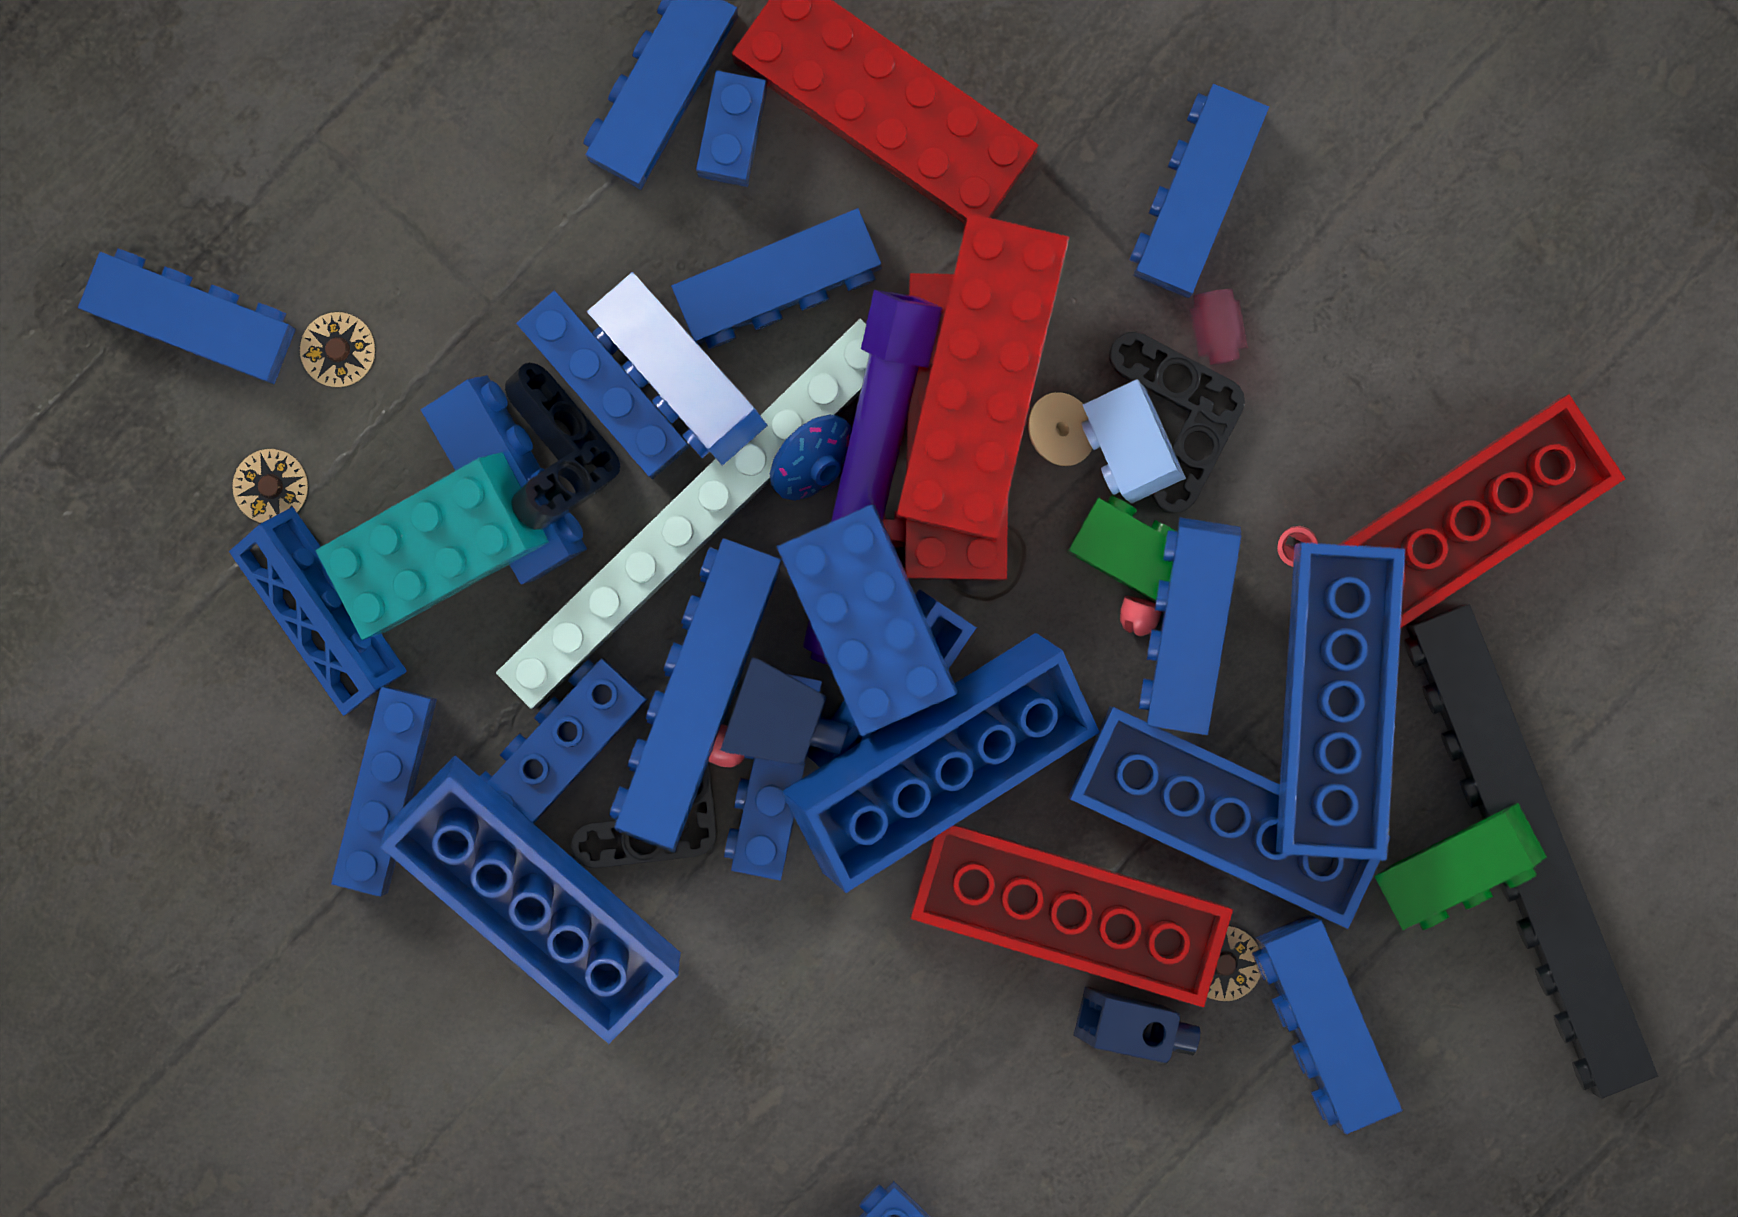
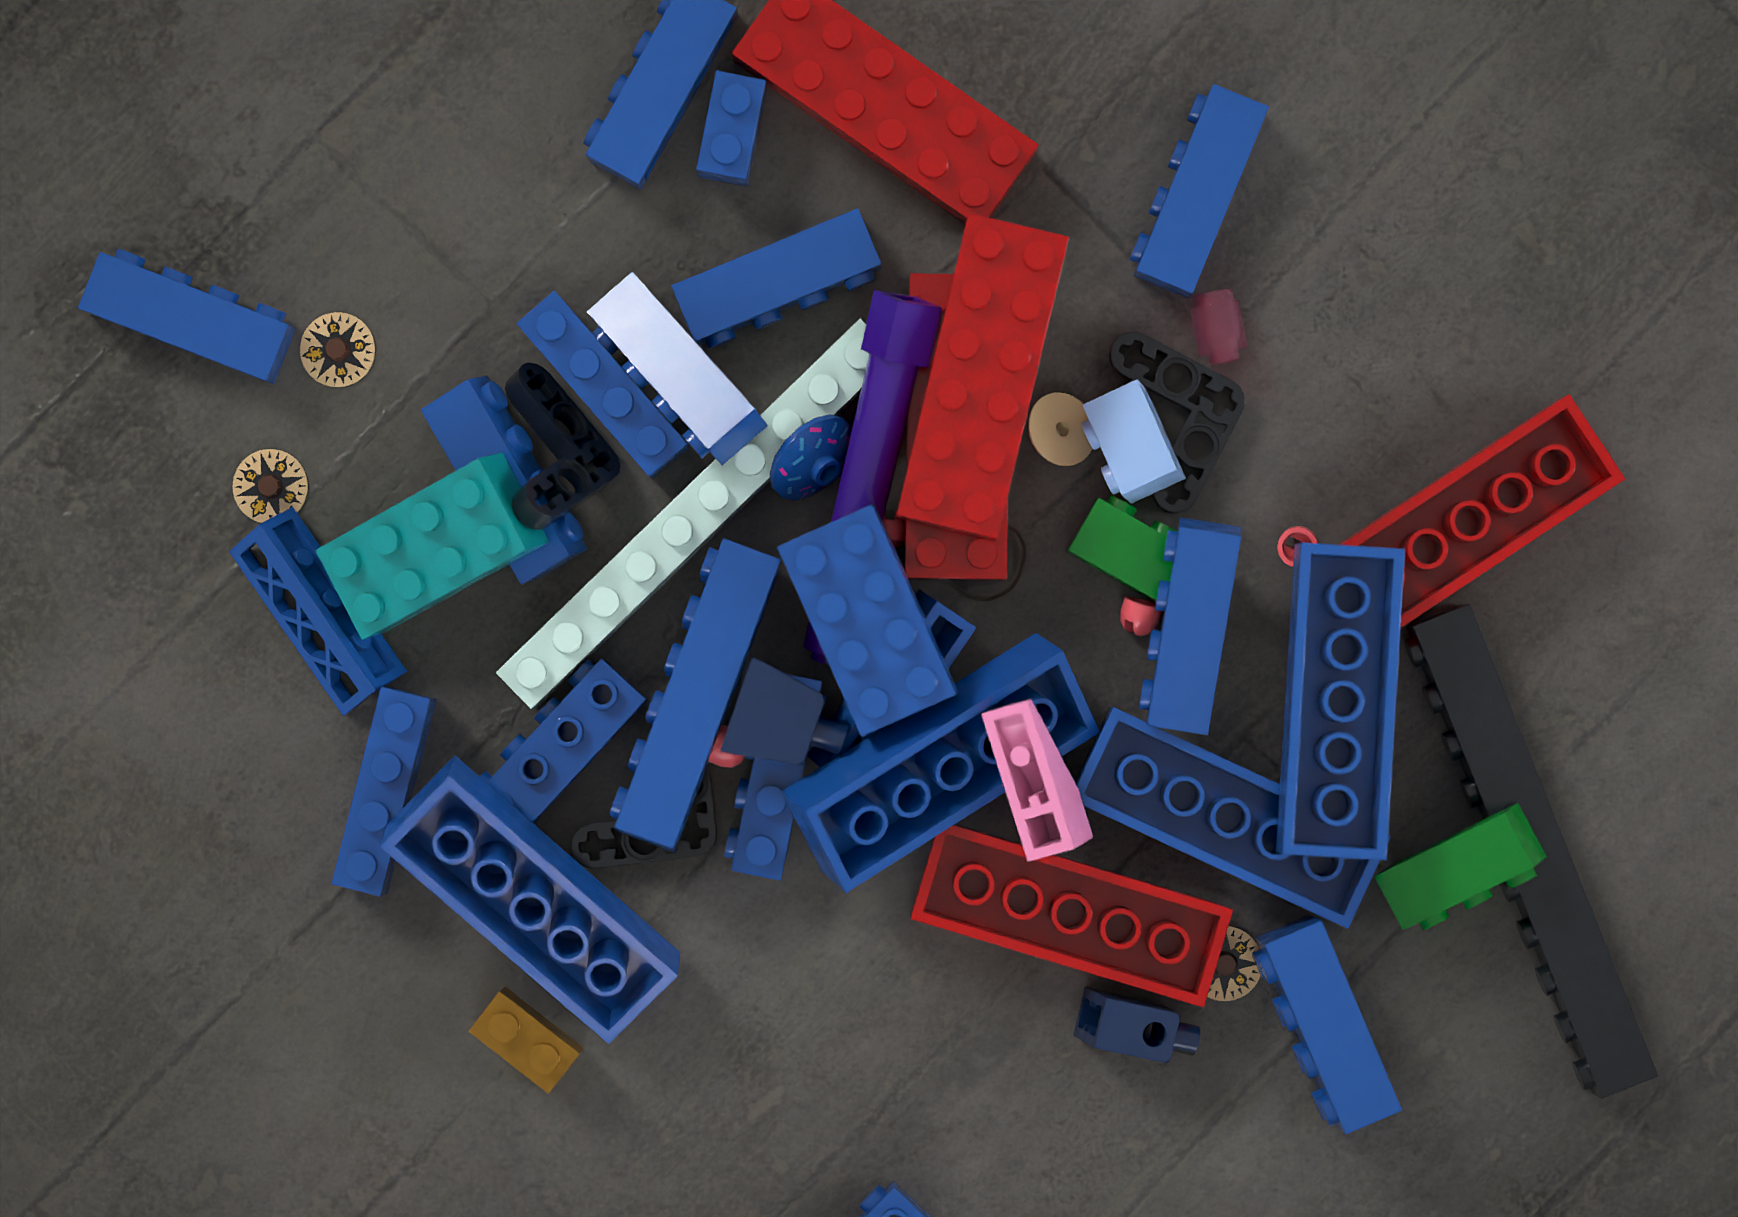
none -> pearl gold brick [468,986,584,1094]
none -> bright pink slope [982,699,1093,861]

